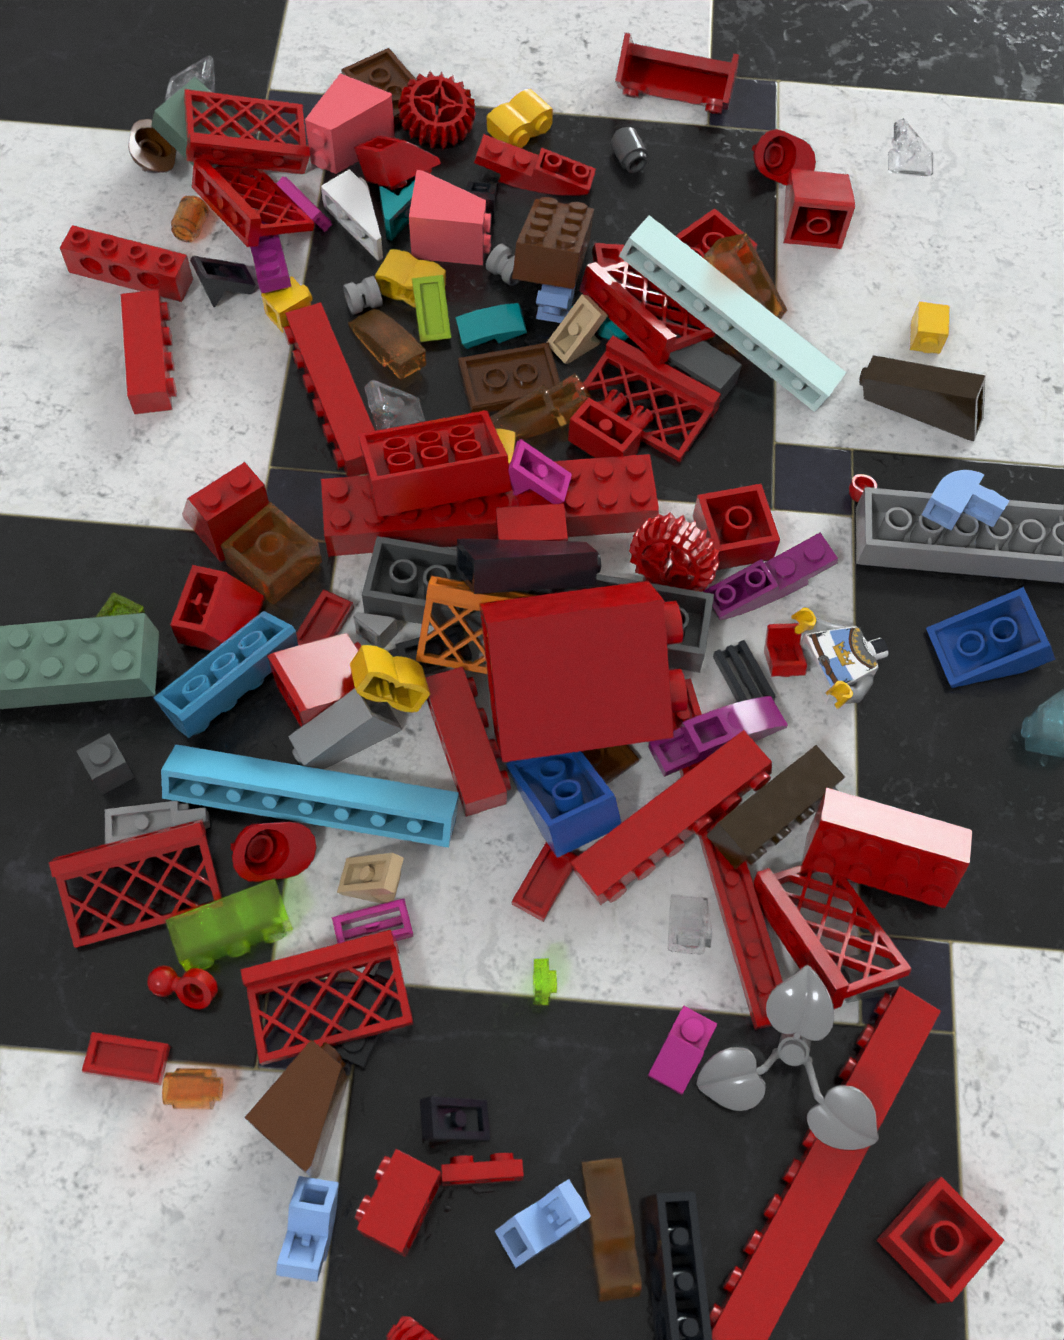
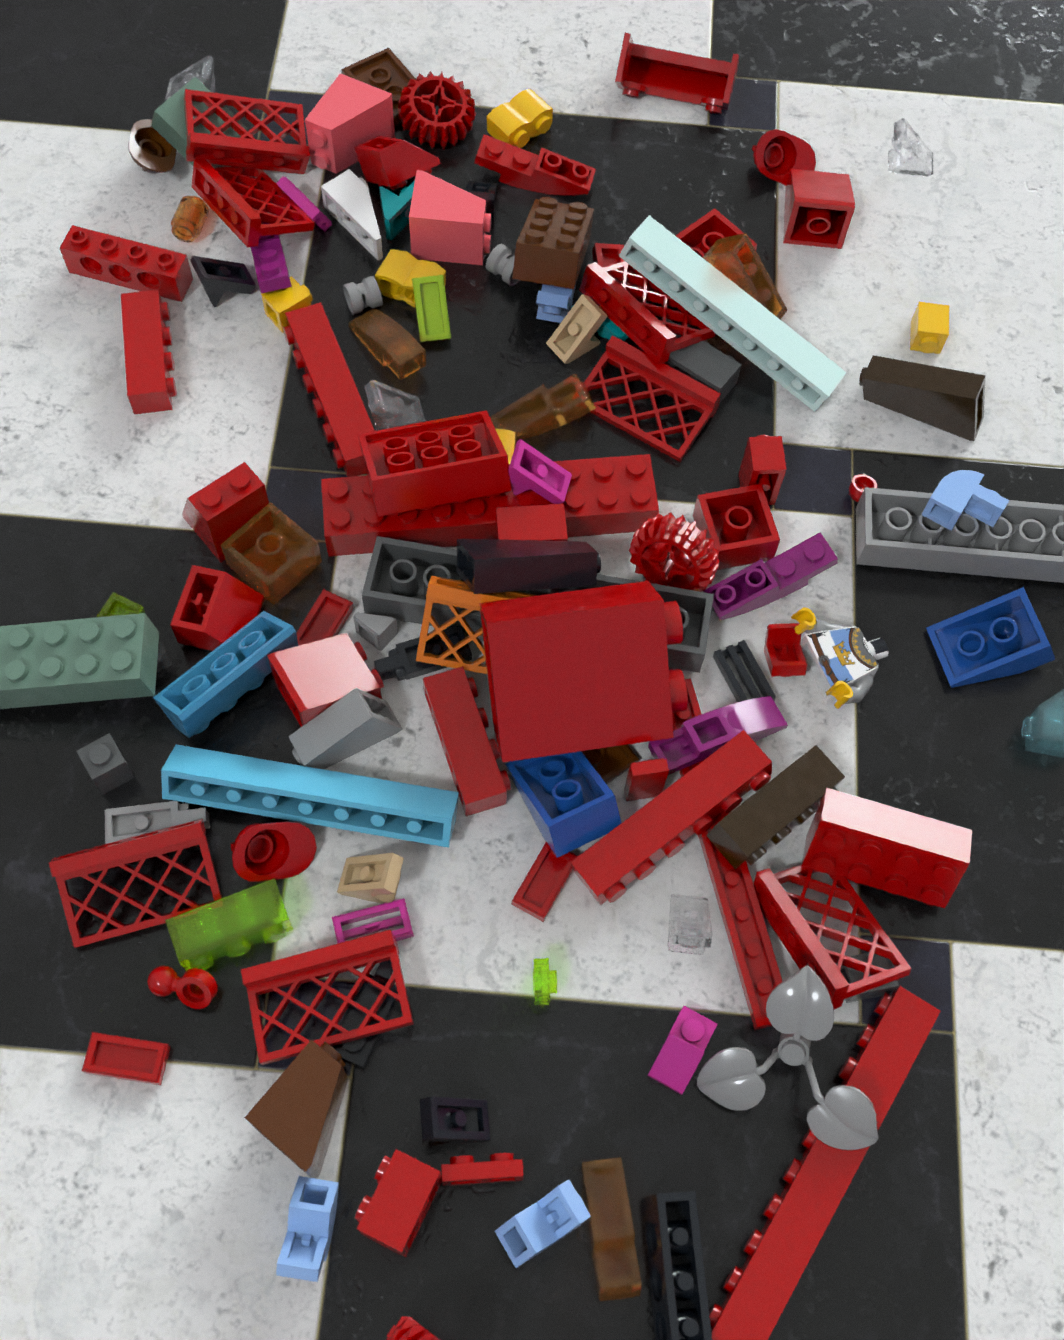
clear orange brick [162,1068,224,1110] -> none
yellow brick [350,645,430,712] -> none
teal slope [456,303,527,349] -> none
reddish brown tile [458,342,563,413] -> none
red brick [568,389,653,458] -> none
dark grey brick [610,127,648,173] -> none
red brick [877,1177,1005,1304] -> none
none -> red tile [624,758,669,802]
none -> red brick [739,435,787,505]

